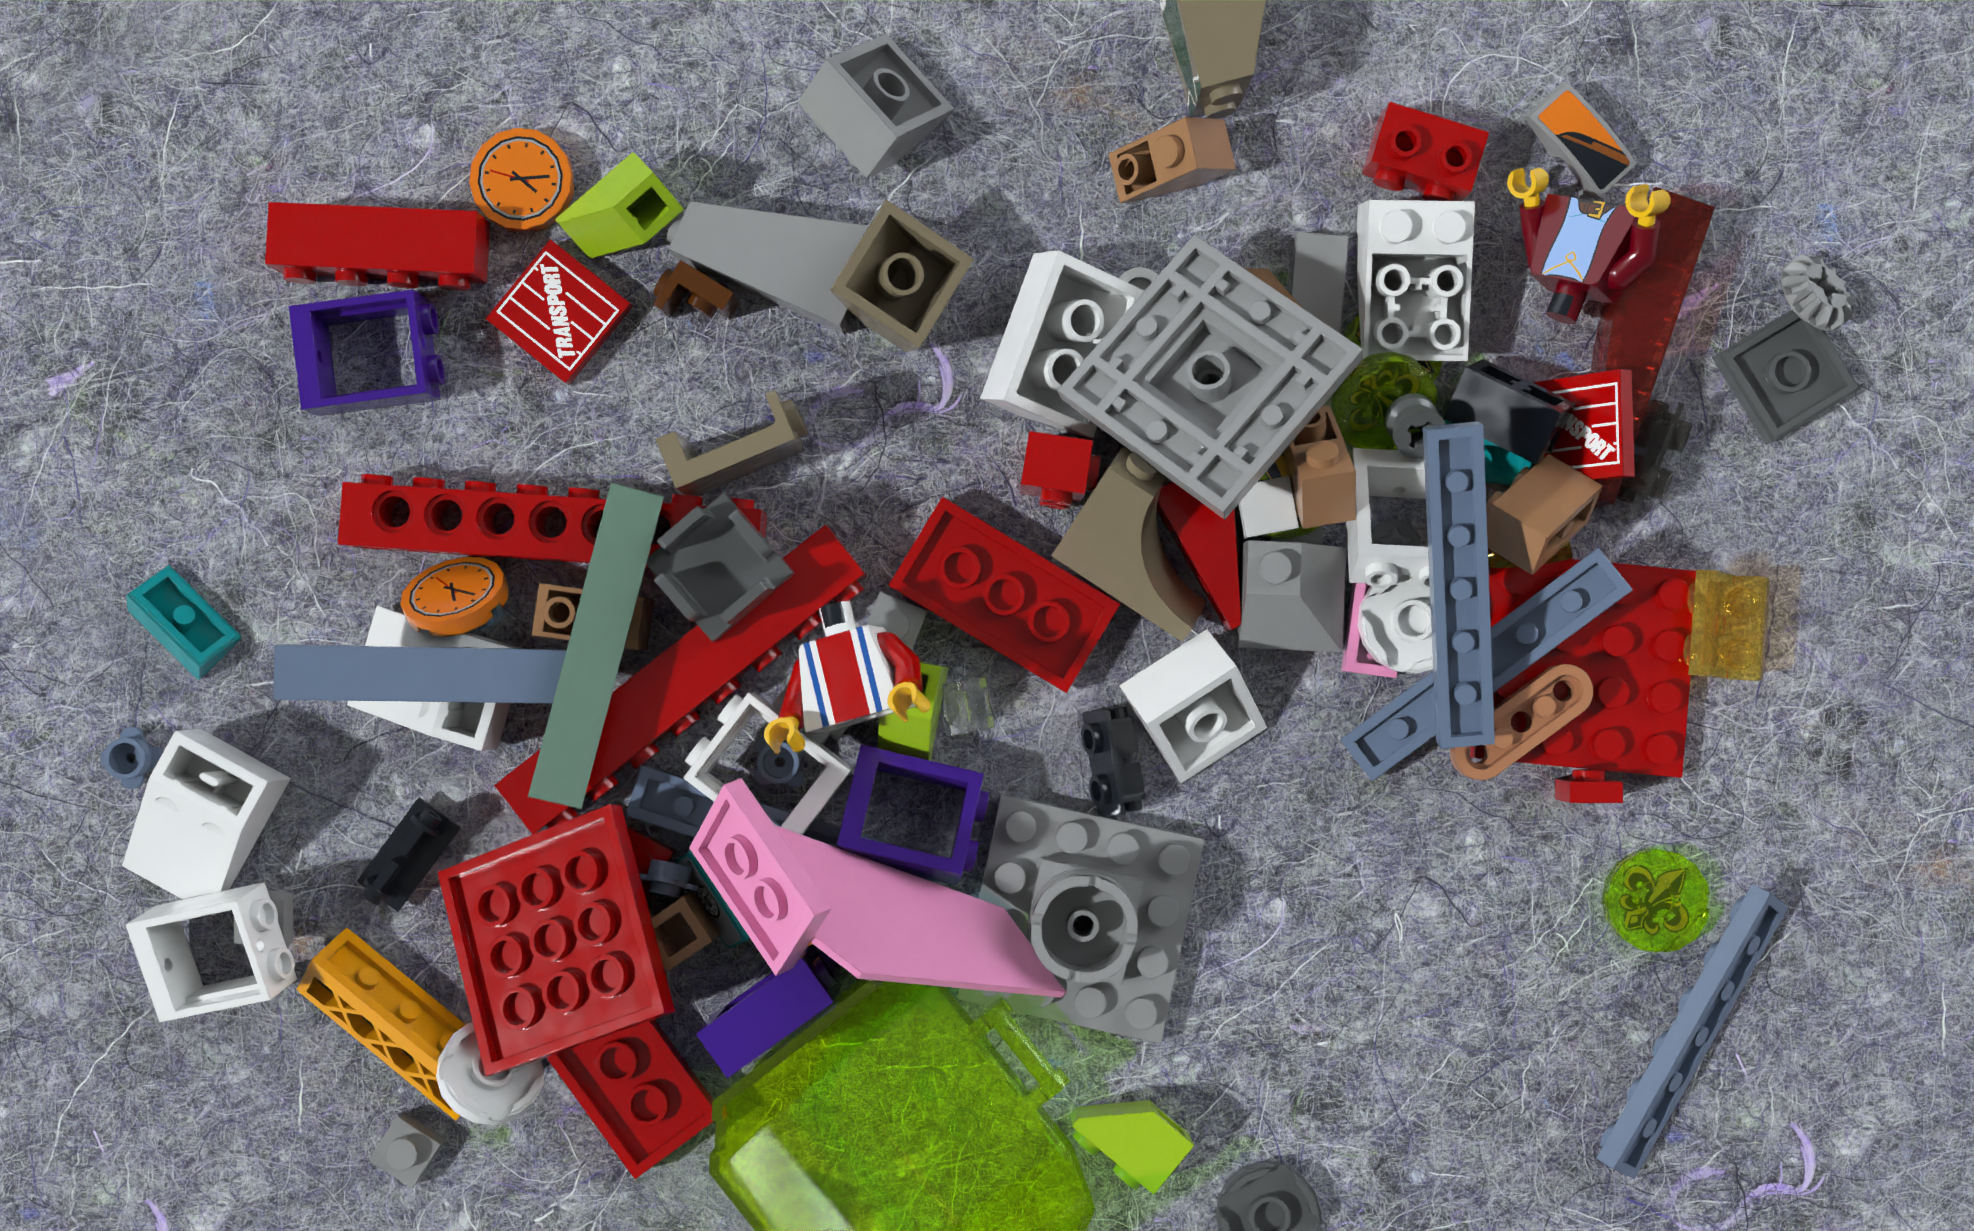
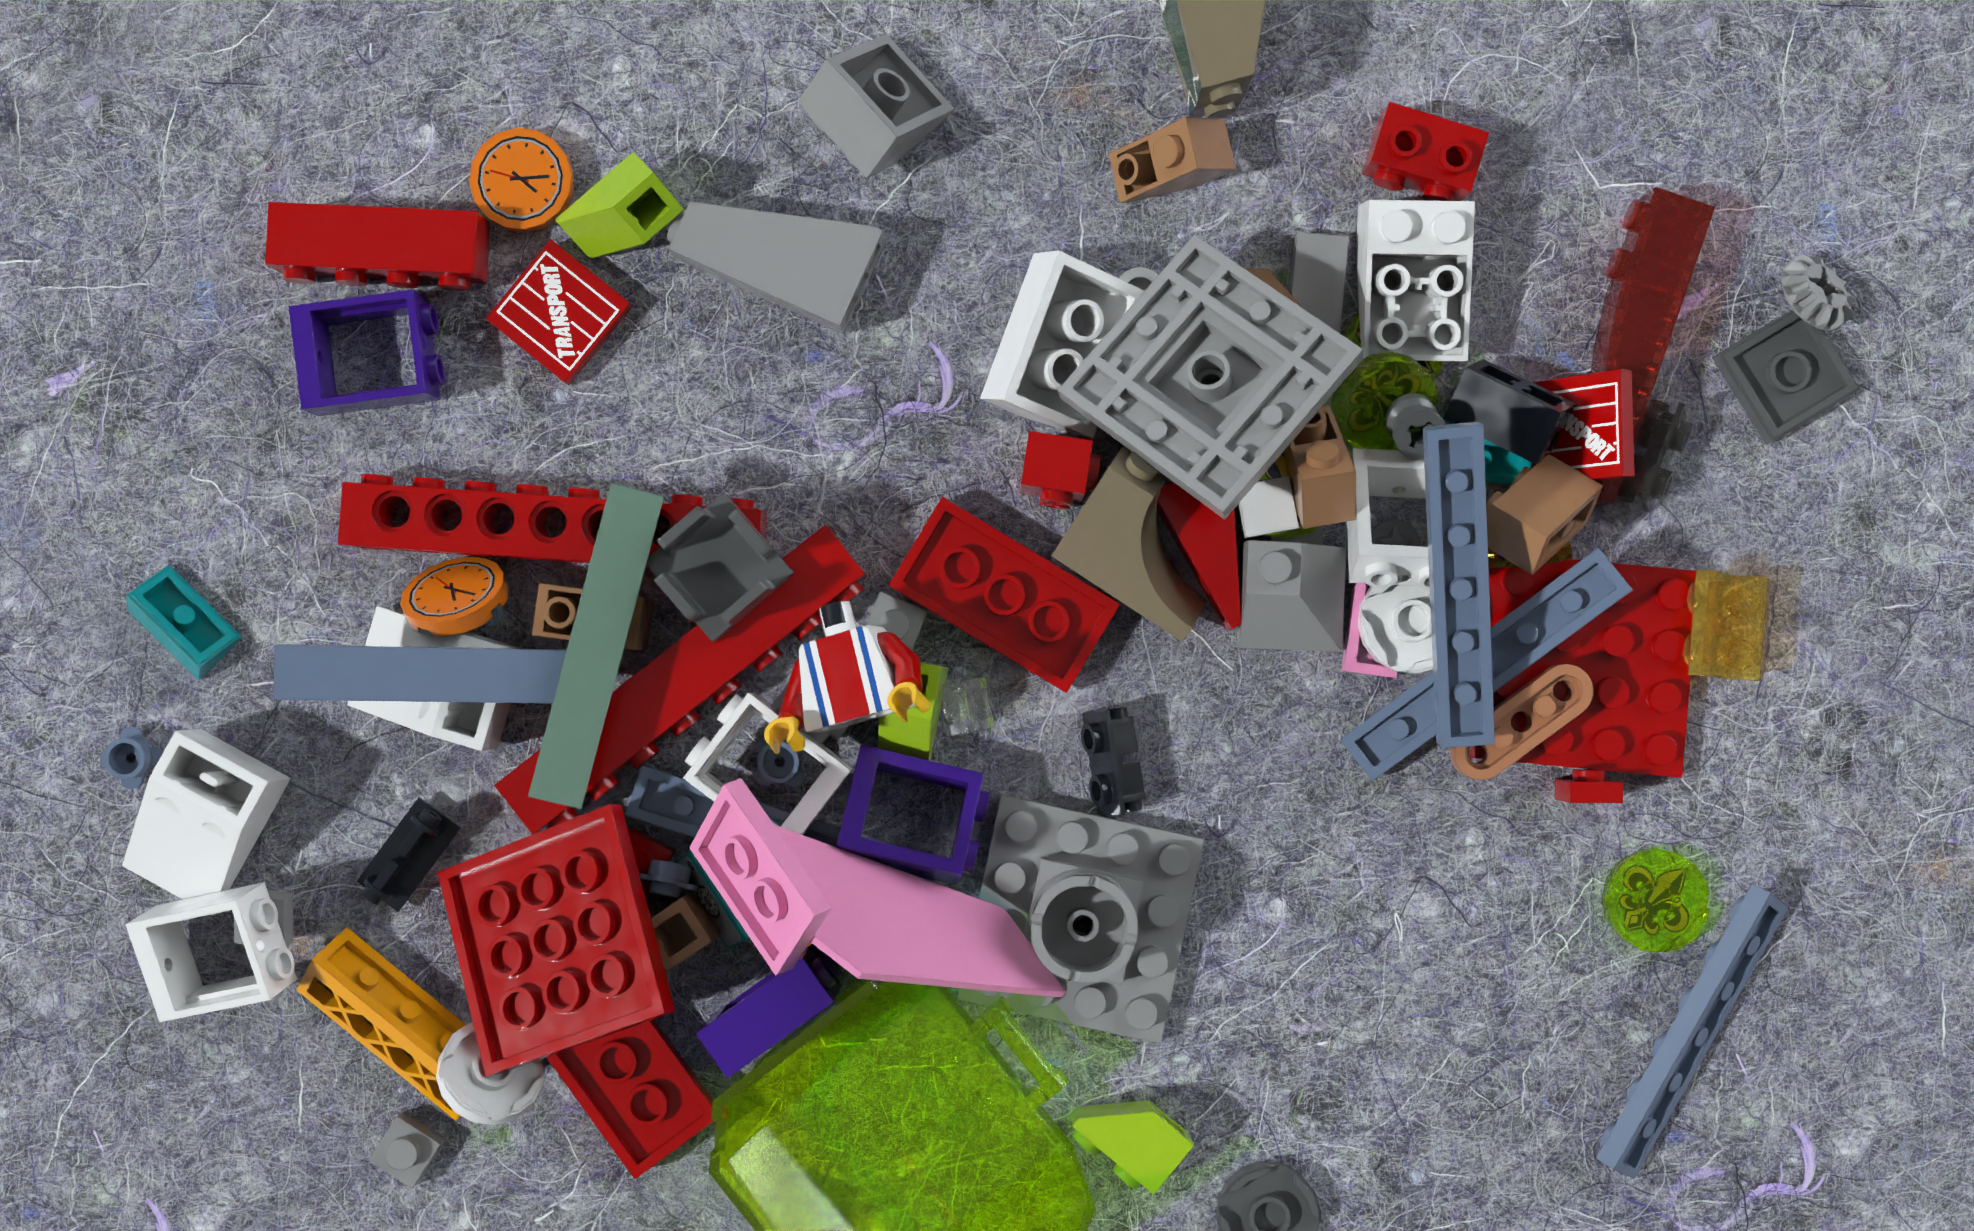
reddish brown bracket [653,260,740,320] -> none
dark tan panel [655,390,809,496] -> none
dark tan slope [830,199,974,352] -> none
white slope [1119,629,1267,783] -> none
torso [1507,167,1670,324] -> none
slope [1524,83,1637,198] -> none

